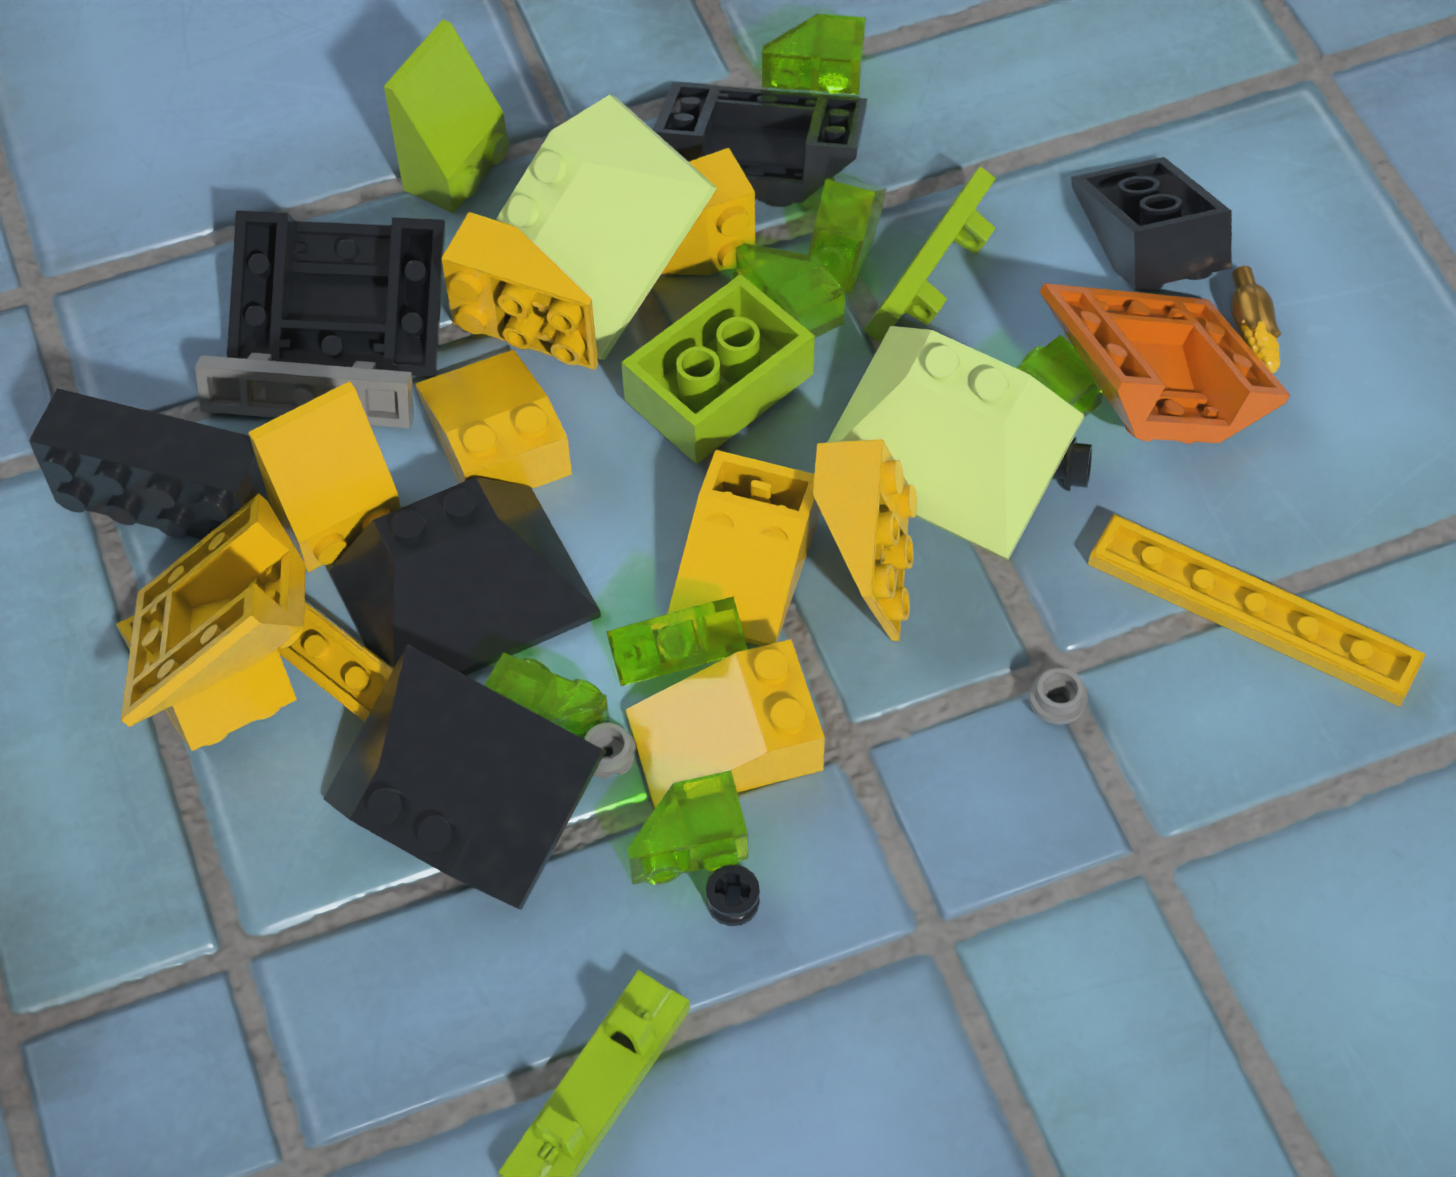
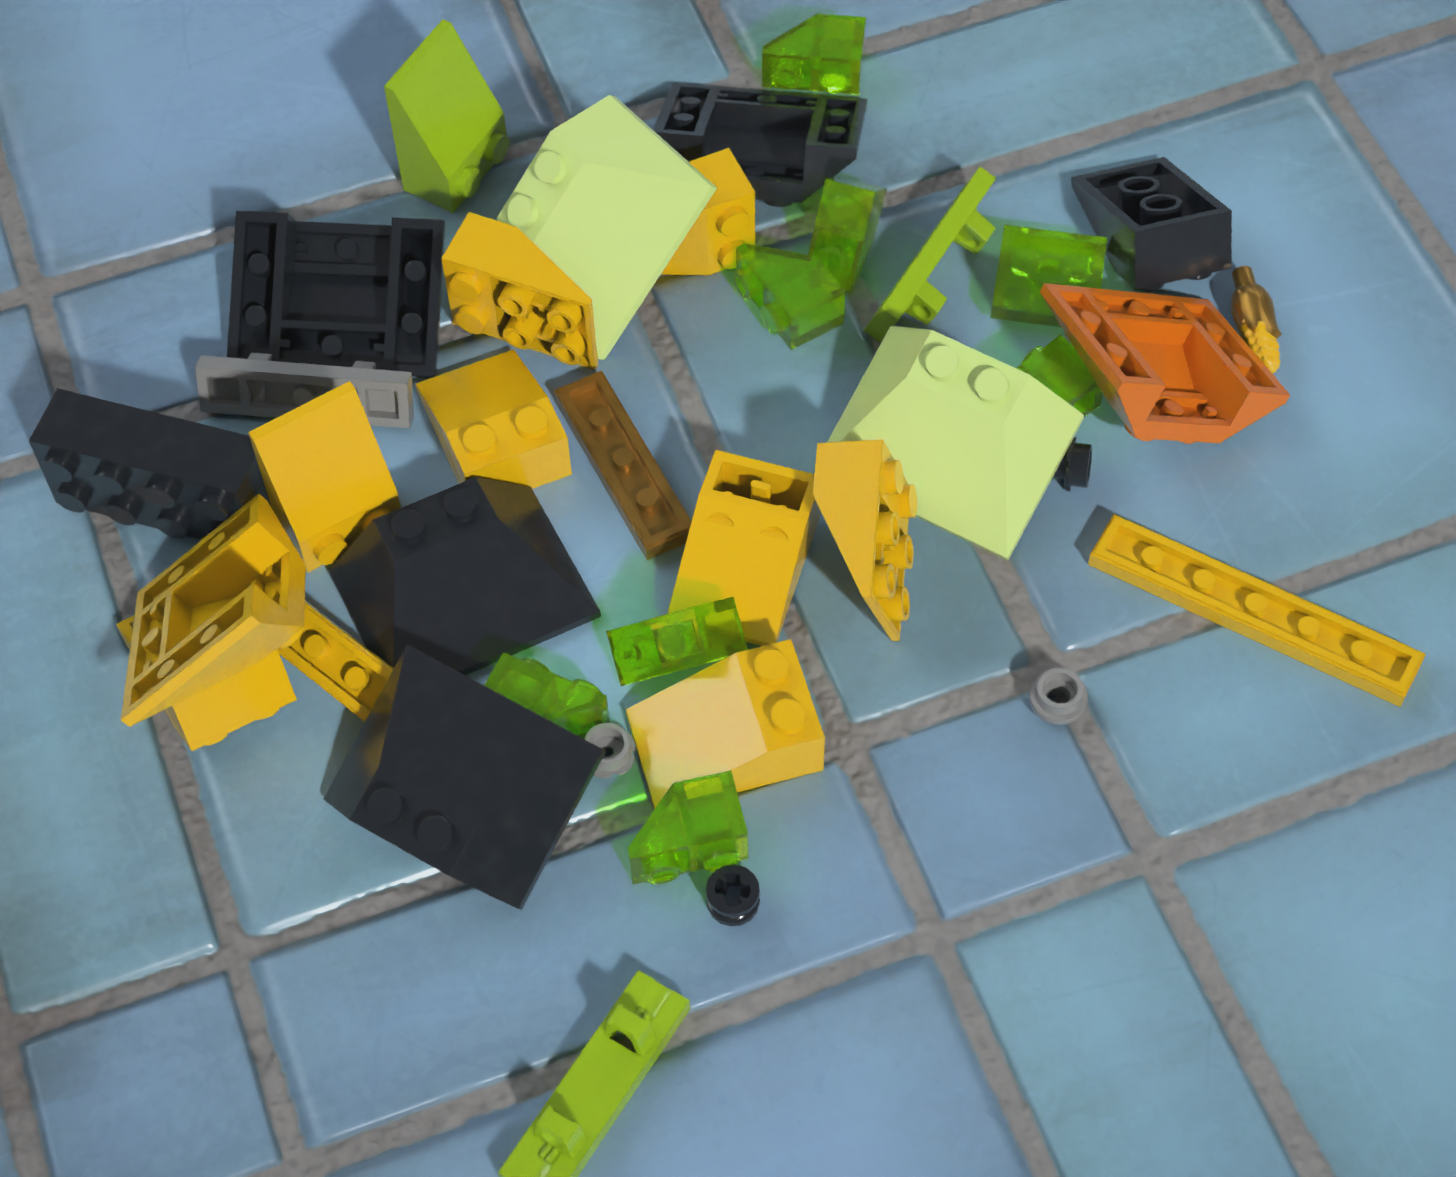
lime brick [621,274,815,464] -> none
none -> pearl gold tile [554,371,692,560]
none -> clear neon green plate [991,224,1107,327]

